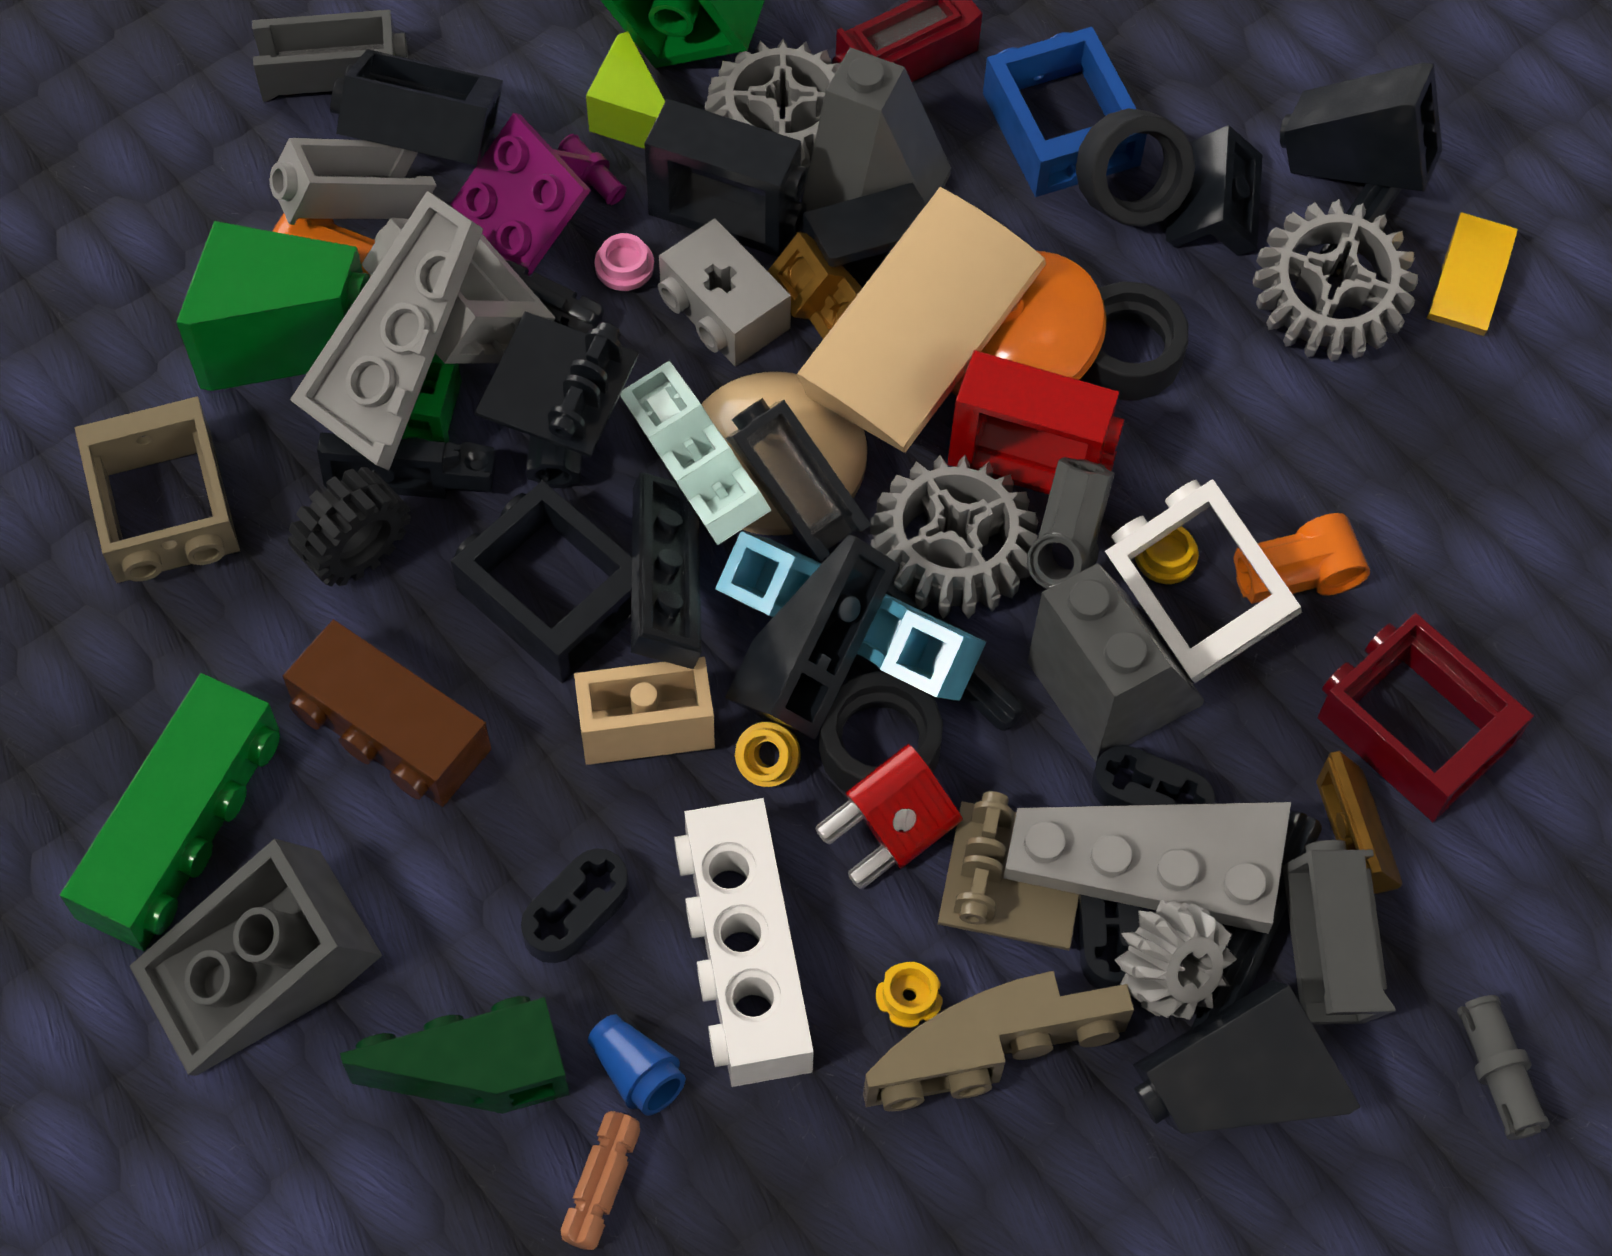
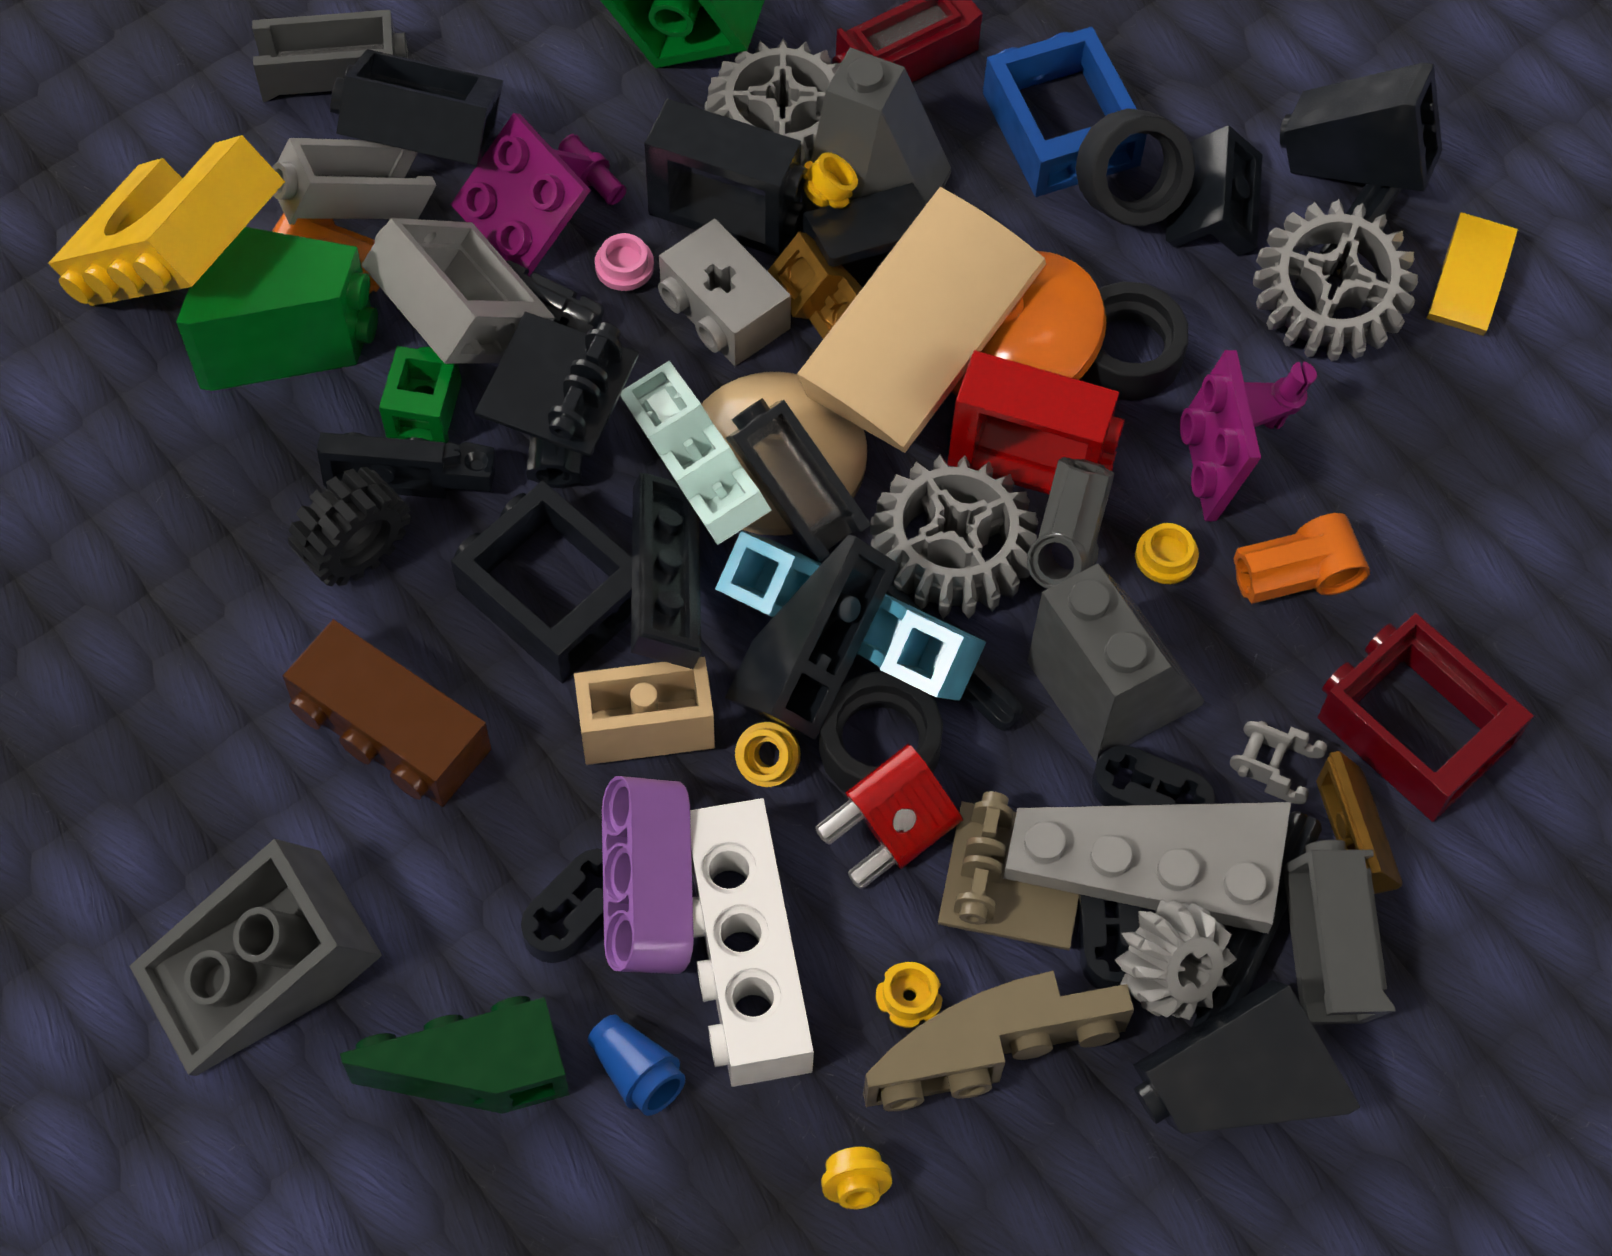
green brick [59,673,280,951] -> none
dark tan window [74,396,240,583] -> none
light grey wing [290,191,483,470] -> none
nougat axle [560,1111,640,1250] -> none
lime slope [586,31,665,149] -> none
white window [1105,479,1302,683] -> none
dark grey pin [1457,995,1550,1140] -> none
none -> yellow arch [48,135,285,306]
none -> medium lavender beam [602,776,694,974]
none -> yellow plate [803,152,858,209]
none -> yellow plate [821,1147,892,1209]
none -> magenta plate [1180,350,1317,521]
none -> light grey piece [1230,721,1327,804]

